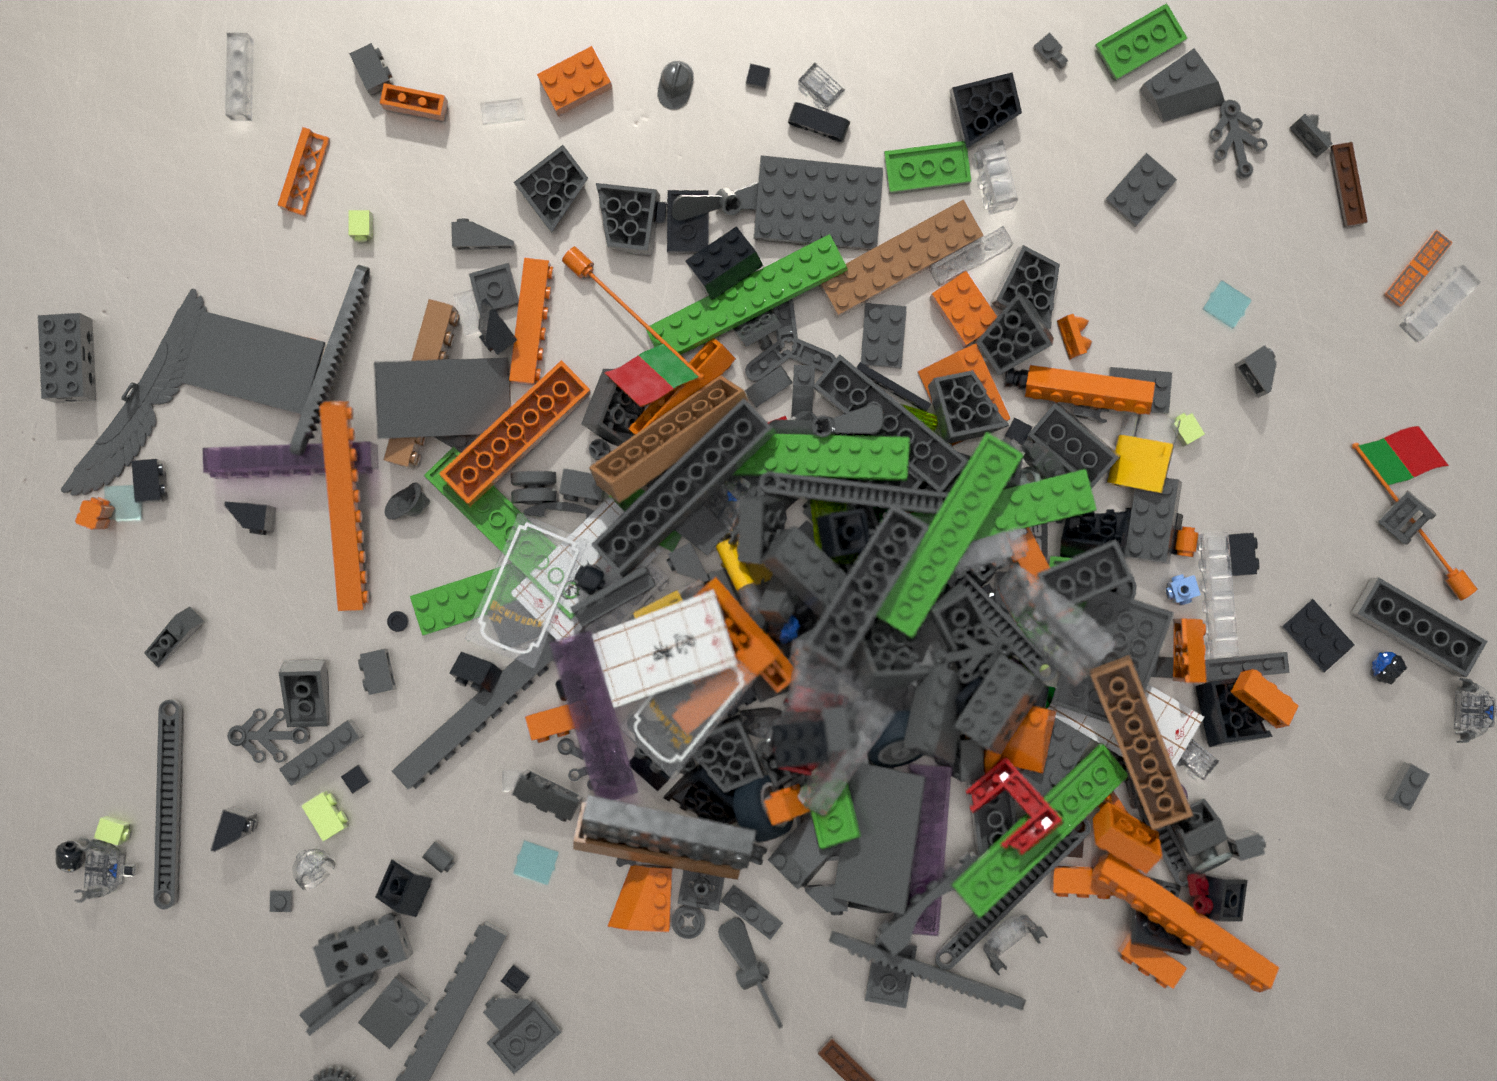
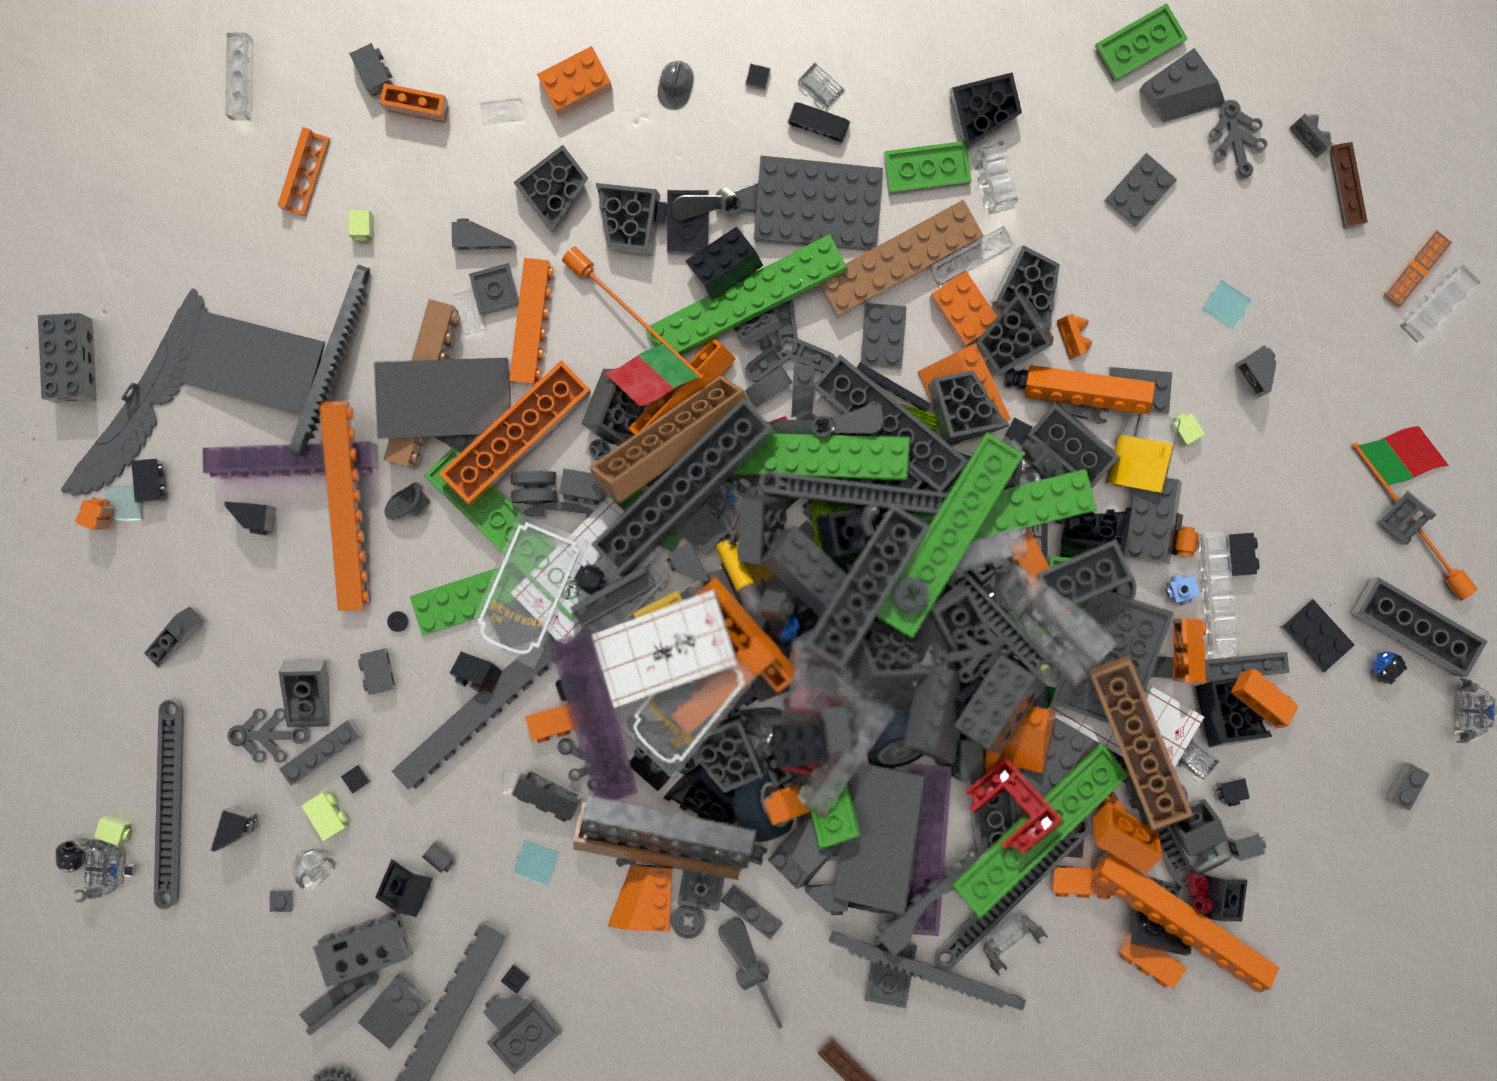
black slope [478,298,517,355] -> none
dark grey plate [1033,32,1068,70] -> none
none -> dark grey arm [860,505,879,537]
none -> dark grey gear [894,577,929,612]
none -> black brick [1215,777,1250,807]

